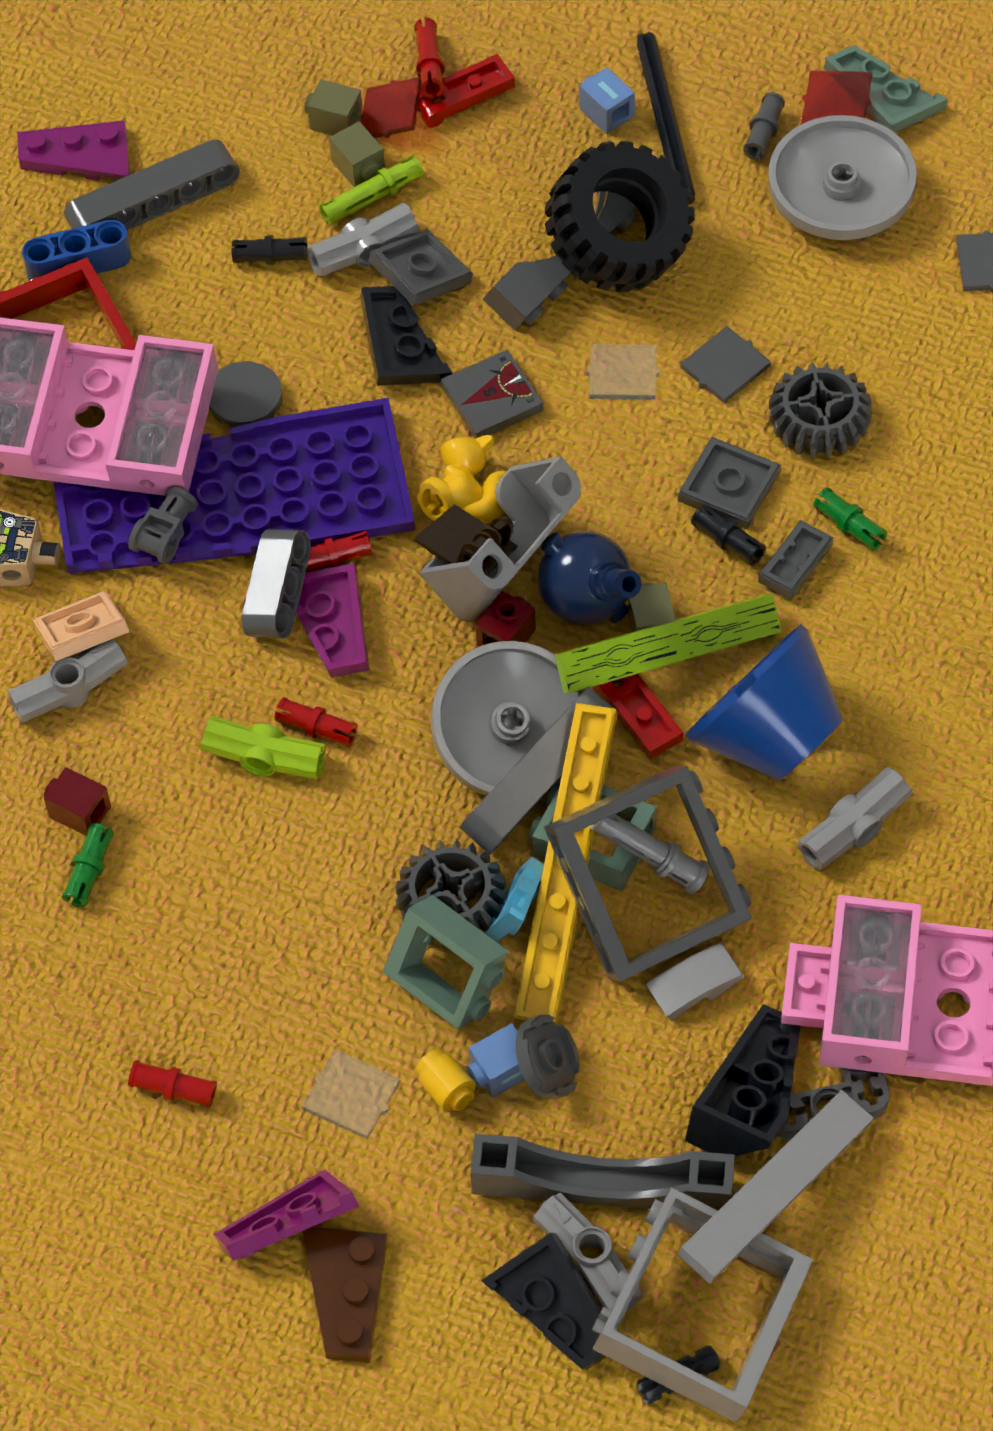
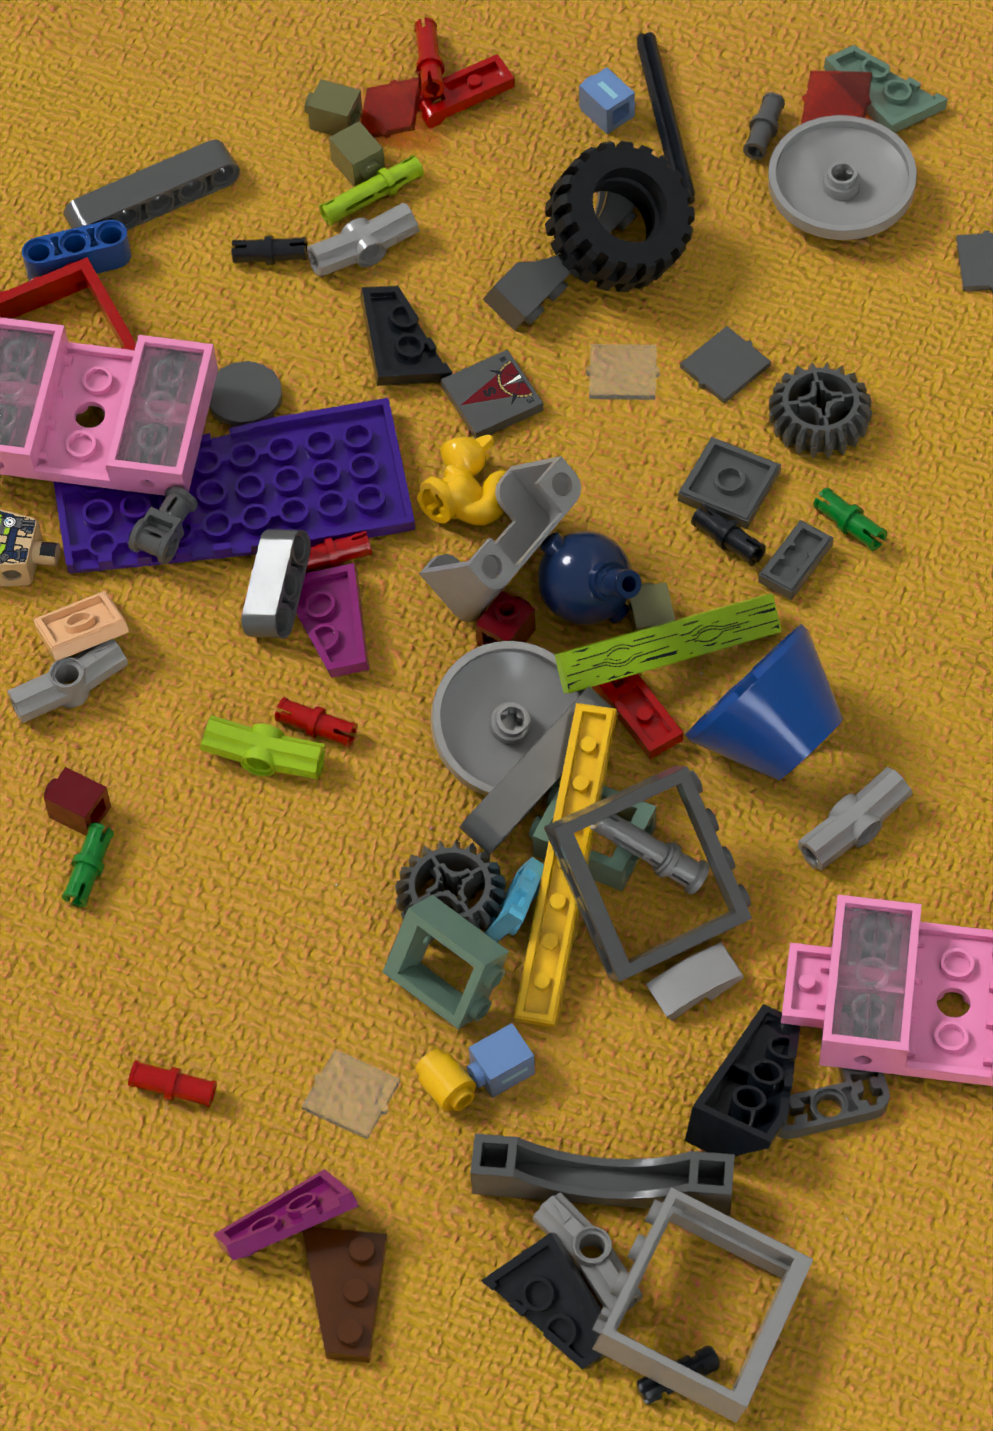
magenta wing [17,120,130,181] -> none
dark grey tile [368,229,473,306] -> none
dark brown hinge [413,504,518,575] -> none
dark grey tile [516,1015,580,1100] -> none
light grey tile [677,1090,874,1284] -> none

